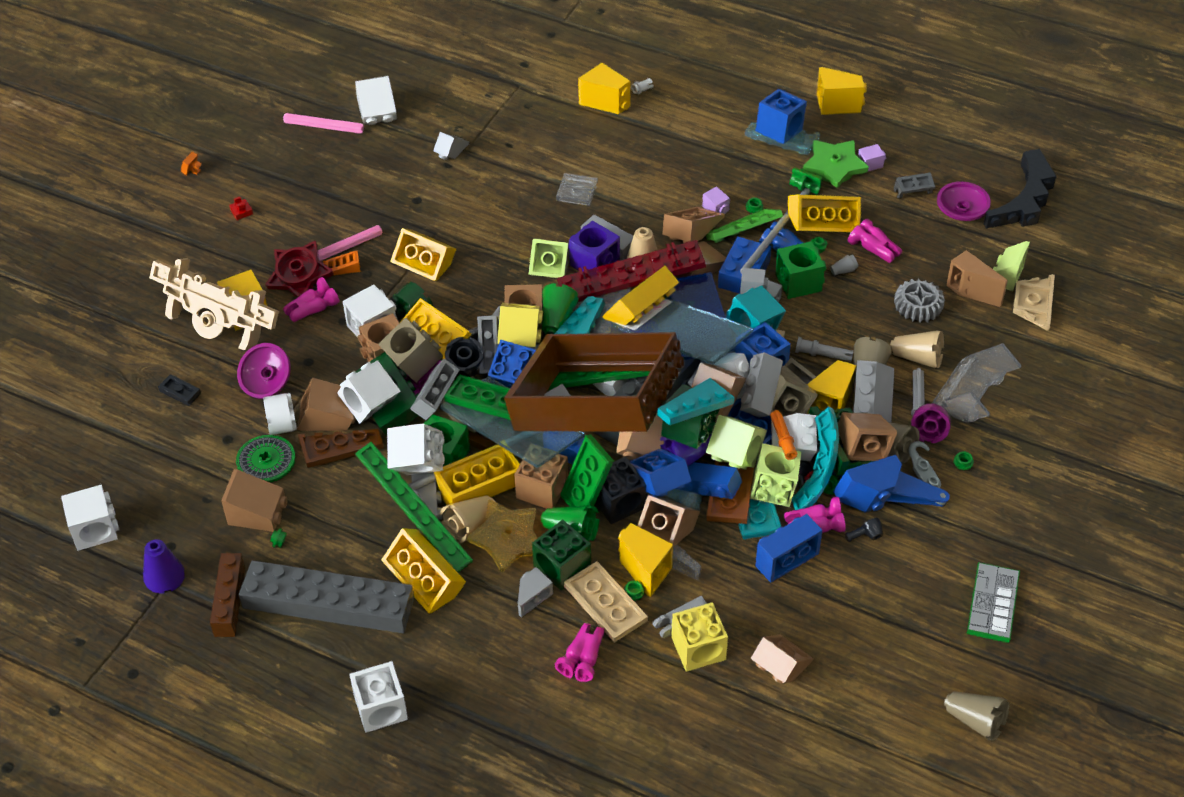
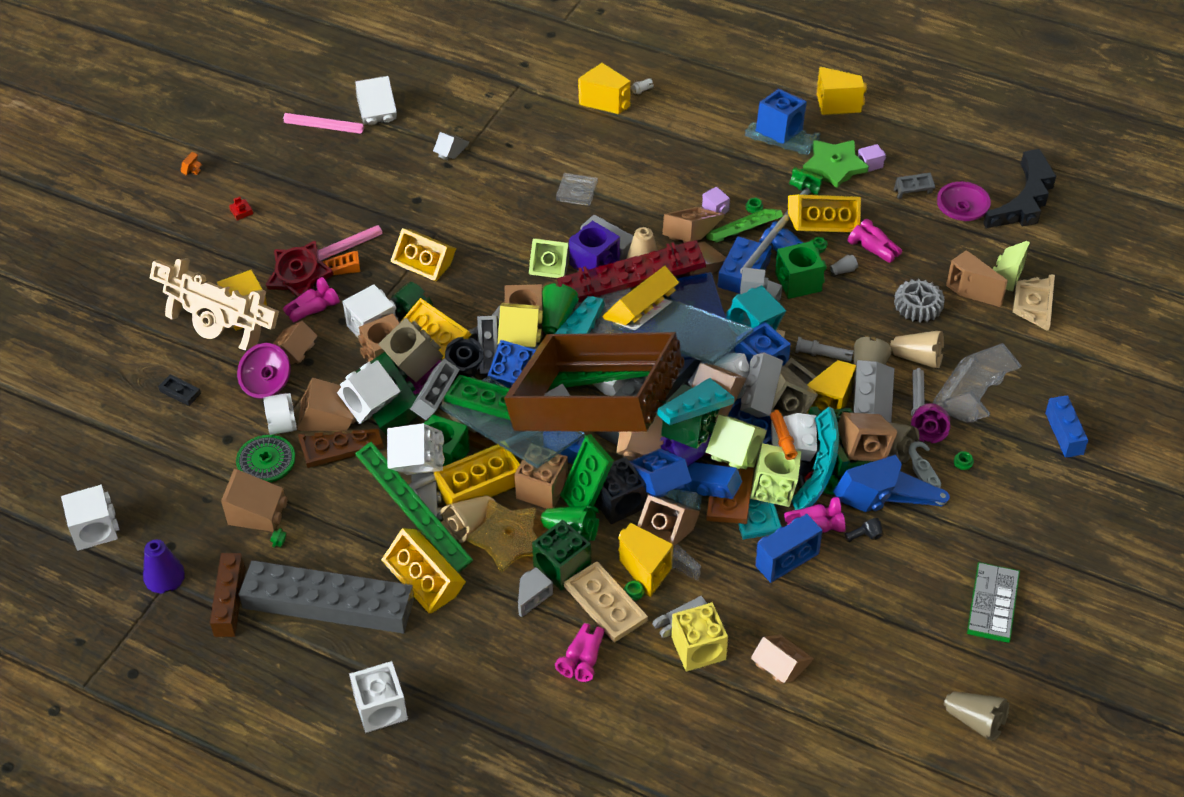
none -> medium nougat slope [273,320,318,365]
none -> blue brick [1045,395,1088,458]

